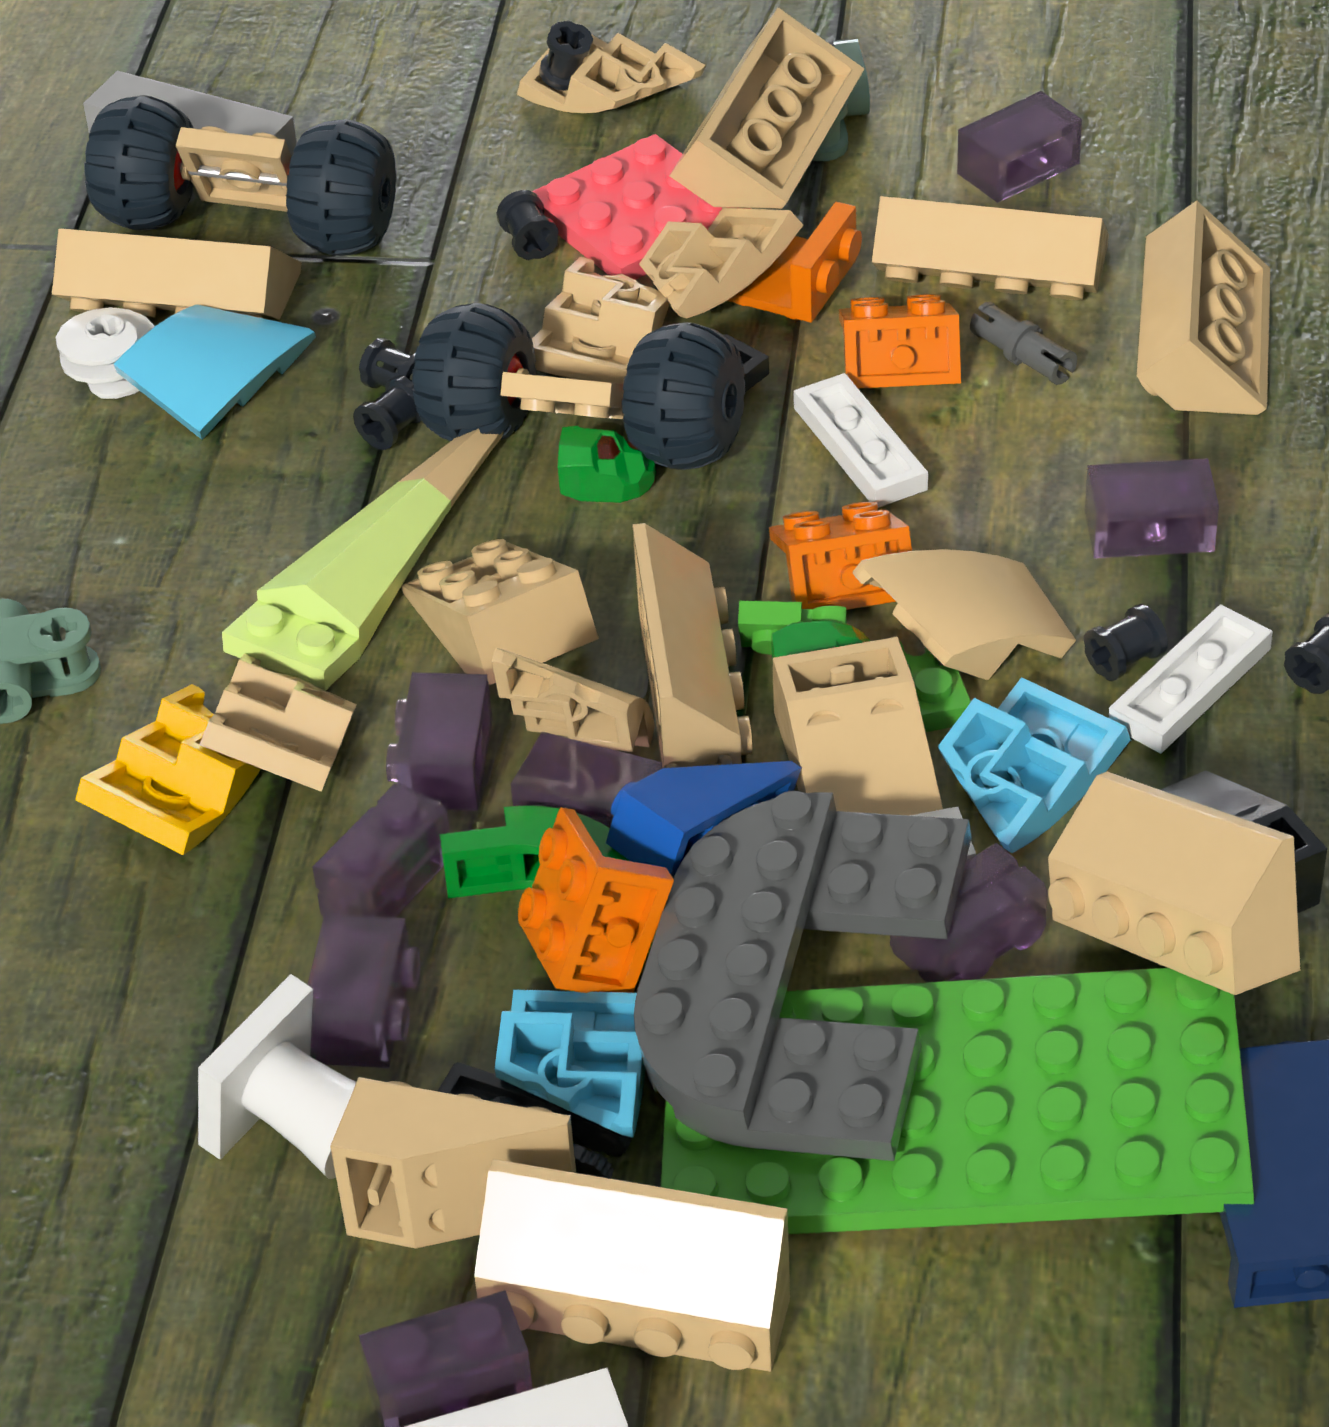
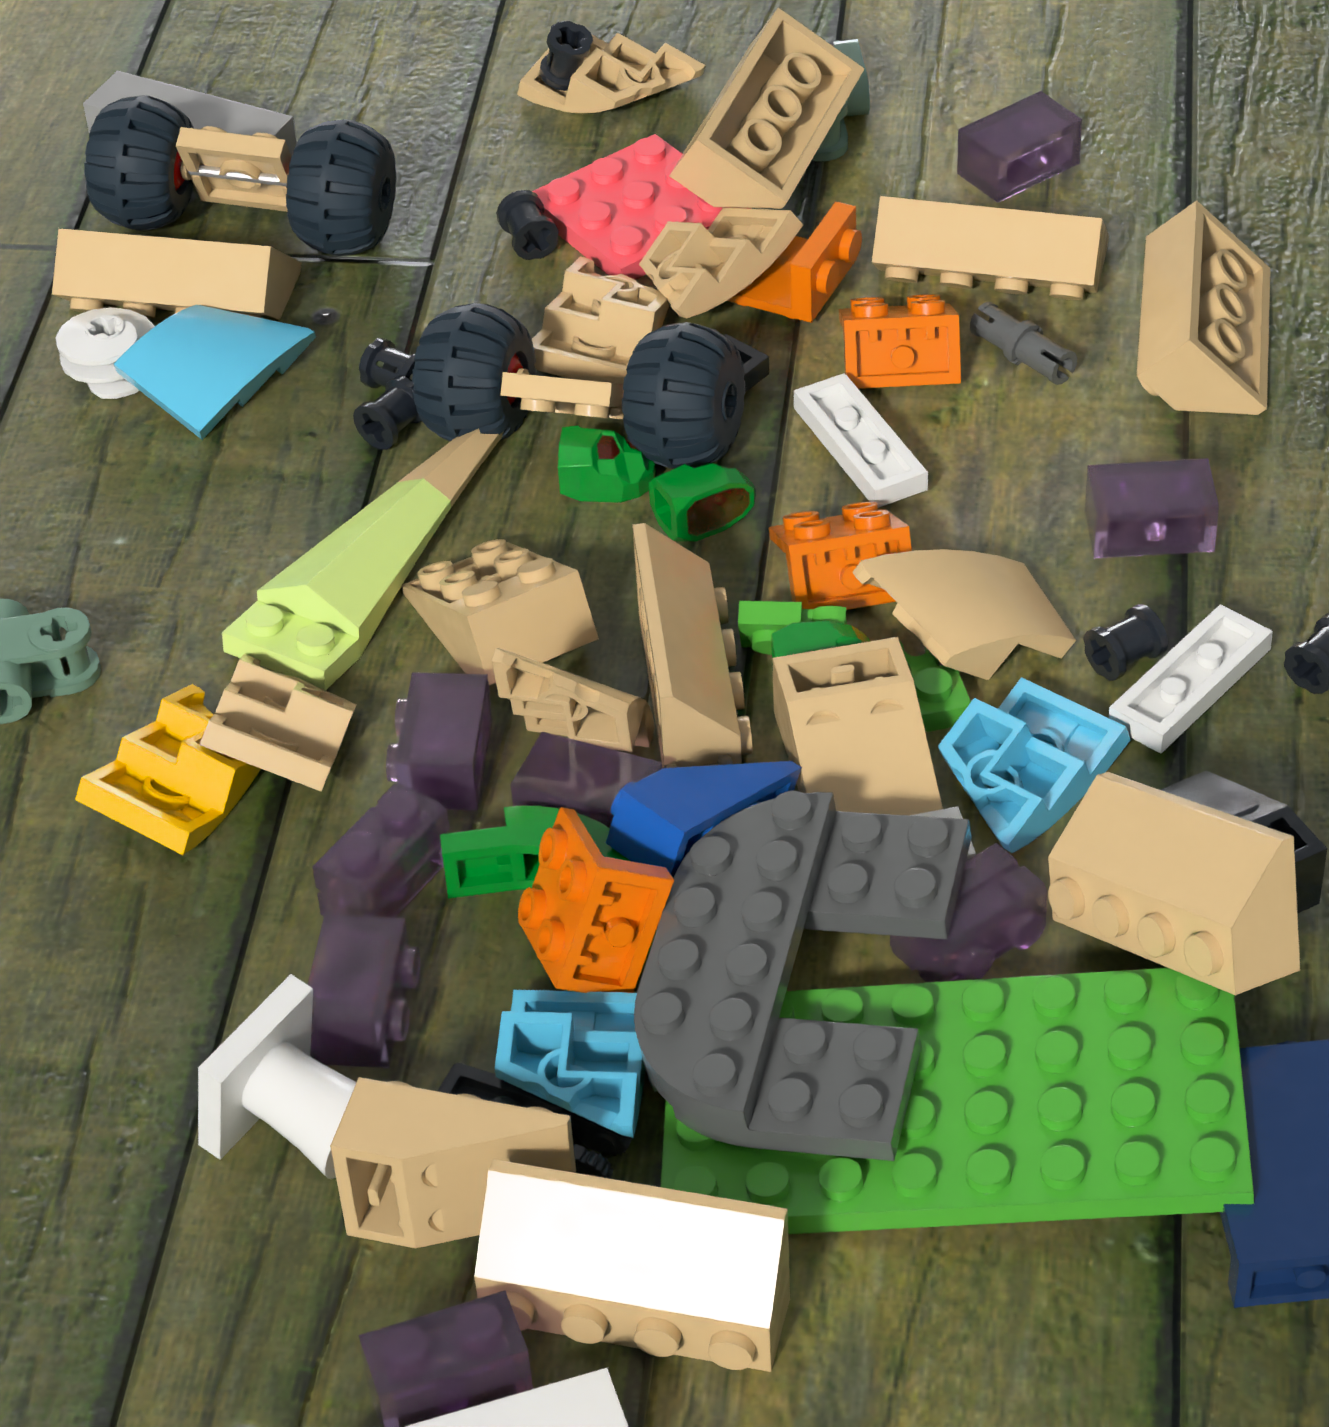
none -> green rock [649,463,756,542]

